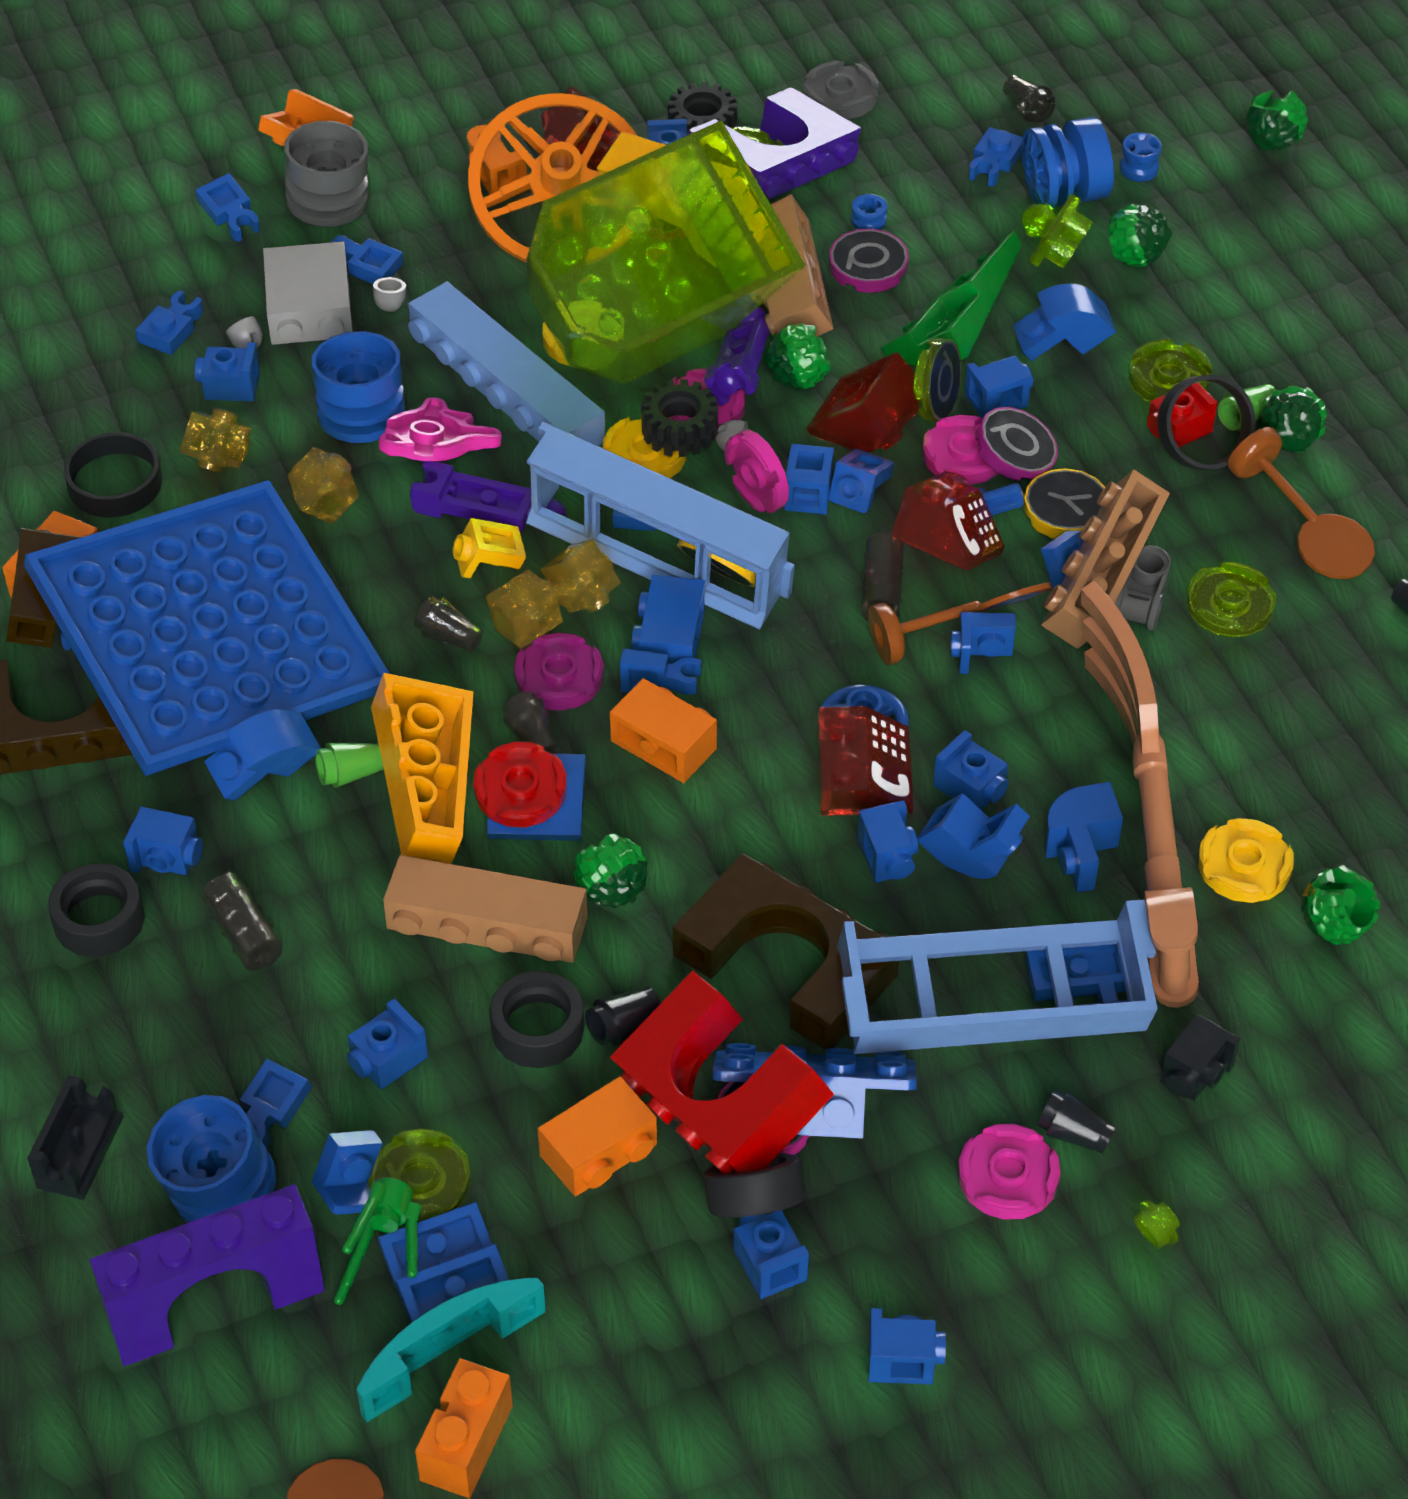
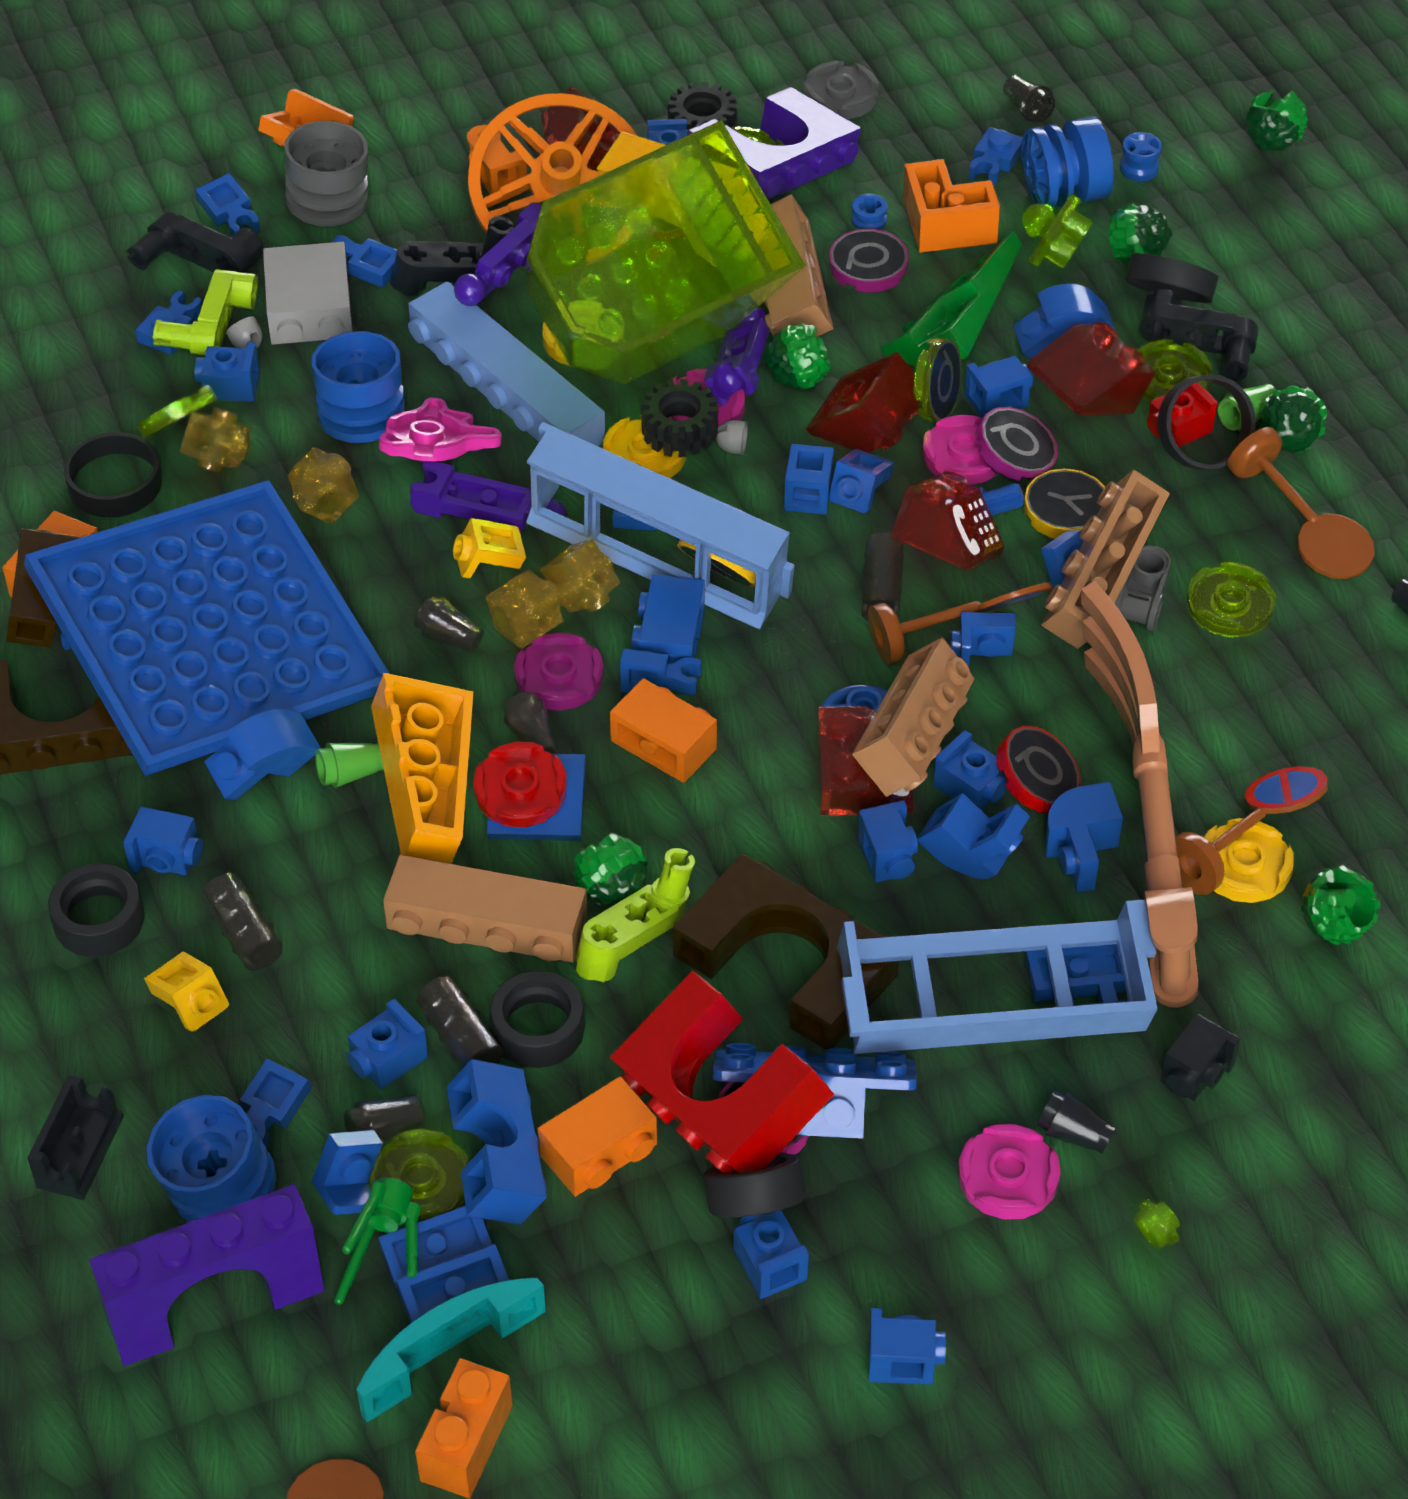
light grey hinge [373,277,406,312] -> none
black cone [585,986,661,1045] -> none
dark pink tile [725,429,789,514] -> none
none -> black beam [127,212,264,273]
none -> clear neon green tile [137,385,218,439]
none -> yellow bracket [144,951,229,1032]
none -> lime beam [153,269,258,355]
none -> clear smoke cone [344,1094,423,1143]
none -> black beam [390,216,514,296]
none -> clear smoke axle [416,976,504,1068]
none -> blue arch [447,1059,547,1225]
none -> dark purple plate [454,202,559,306]
none -> lime beam [575,848,695,983]
none -> medium nougat brick [852,637,975,797]
none -> orange brick [903,159,1000,253]
none -> tile [996,726,1081,814]
none -> clear red slope [1026,322,1156,415]
none -> black tyre [1125,253,1219,303]
none -> black beam [1139,289,1259,381]
none -> piece [1175,766,1329,895]

